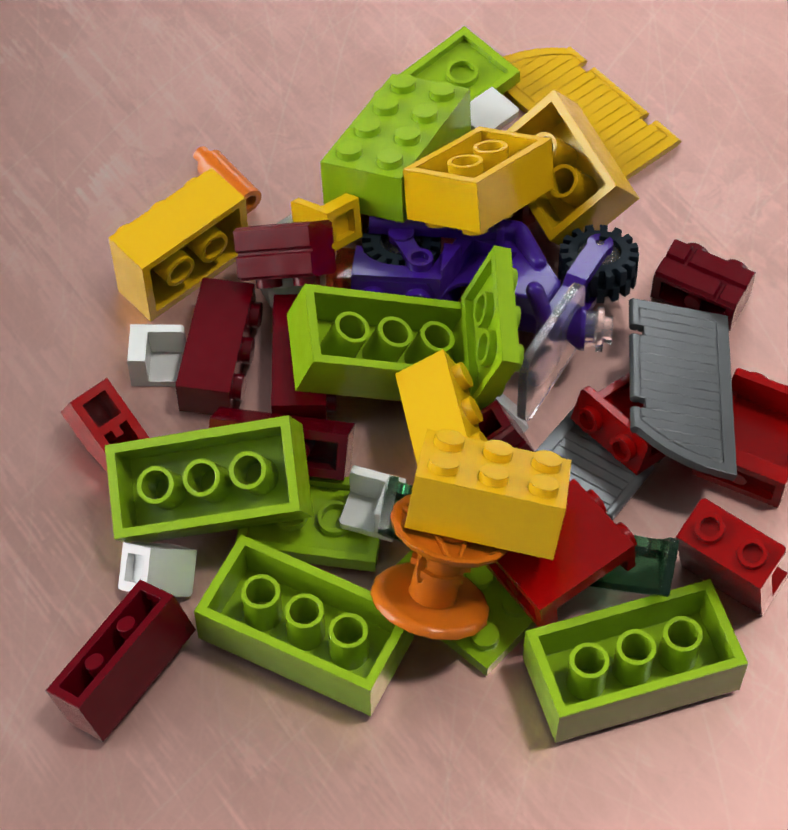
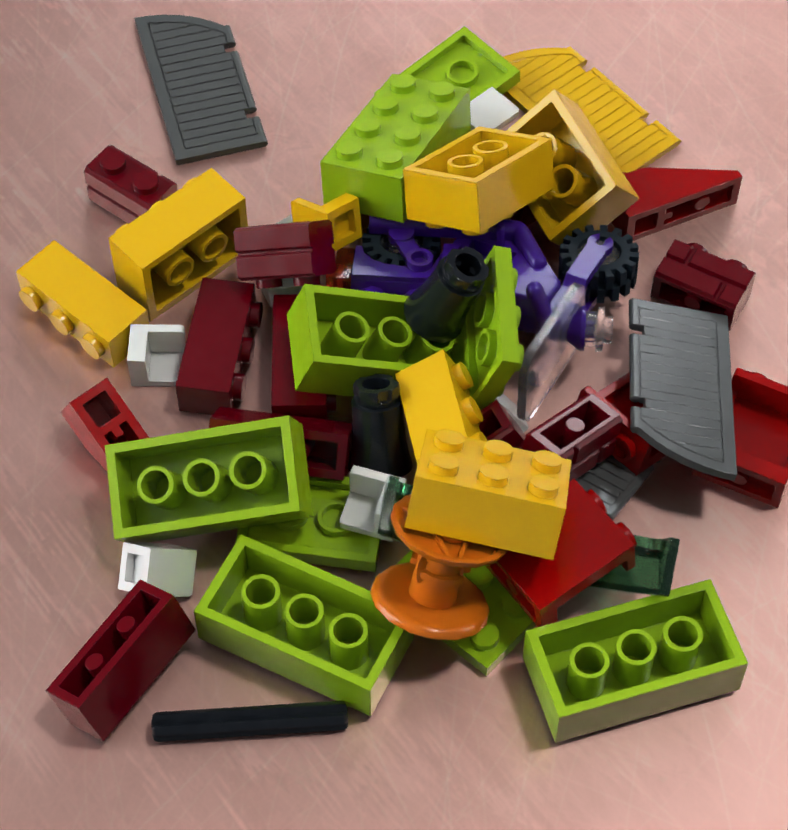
orange cylinder [193,146,262,214] -> none
red panel [676,498,788,616] -> none
none -> yellow brick [16,240,149,368]
none -> dark red brick [84,145,178,223]
none -> dark grey piece [135,15,268,165]
none -> black axle [151,700,348,742]
none -> black plant [348,374,413,477]
none -> black plant [404,246,489,343]
none -> dark red brick [522,394,623,481]
none -> red slope [611,167,743,241]

